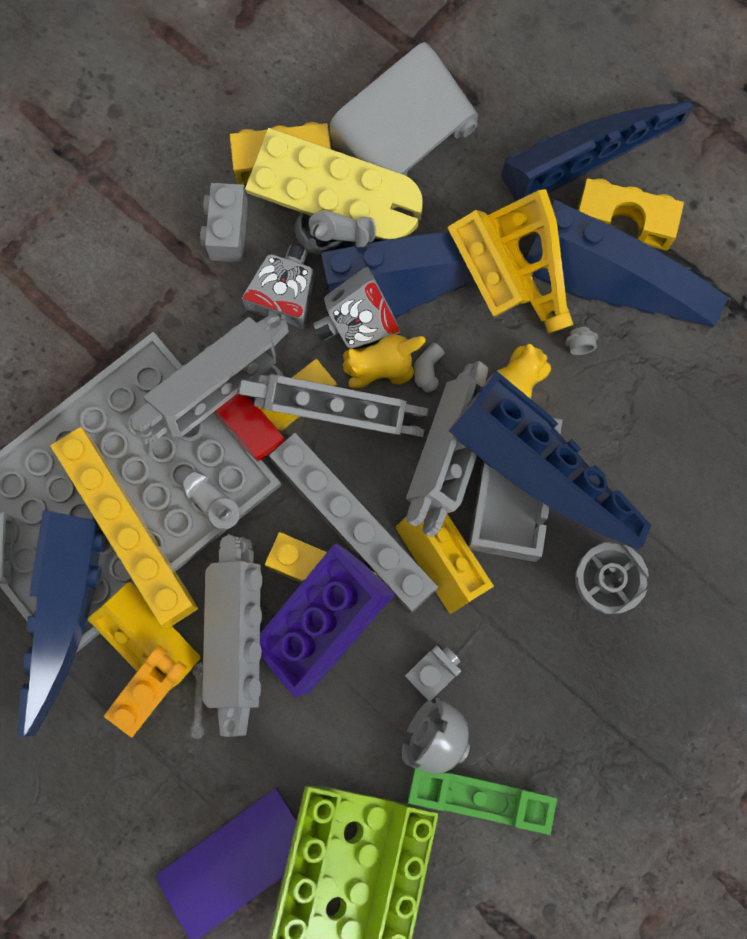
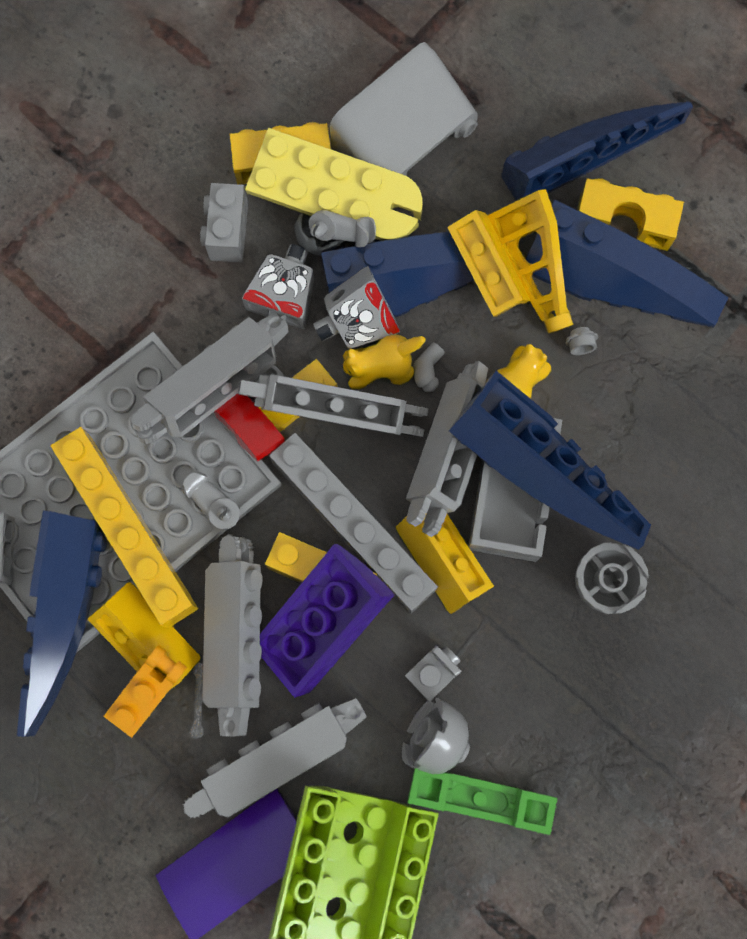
none -> light grey hinge [183,699,367,819]

